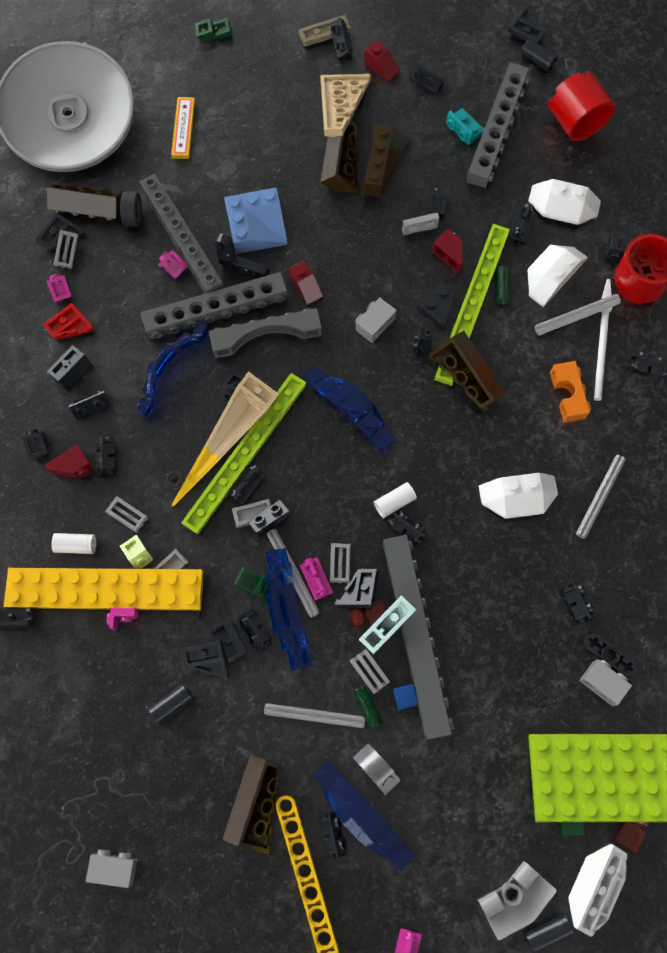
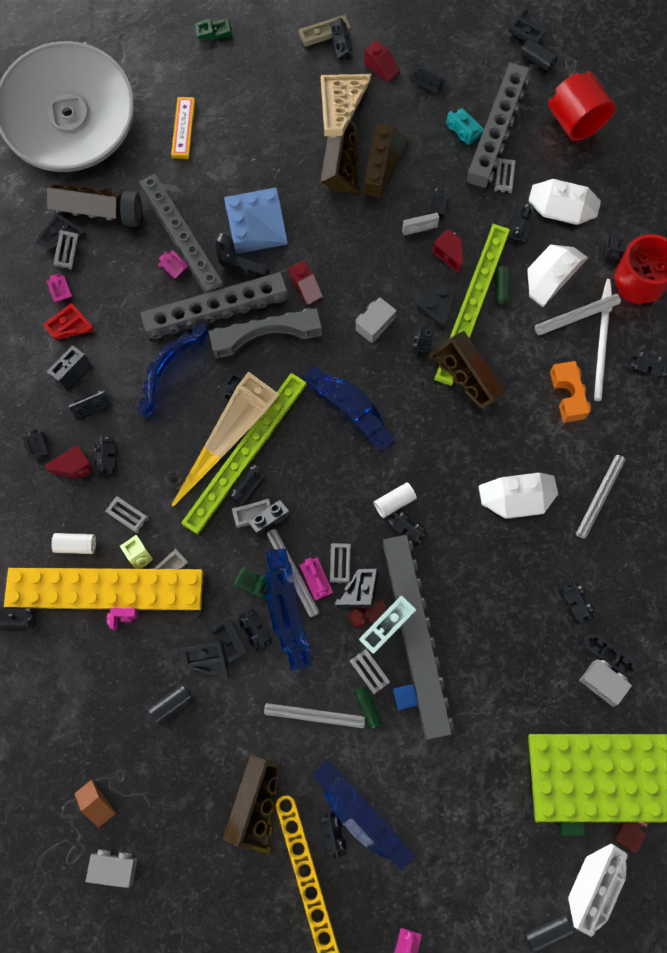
flat silver brick [353,744,401,795] -> none
light grey panel [478,861,557,940] -> none
none -> dark orange slope [75,780,117,828]
none -> light grey tile [494,159,516,193]

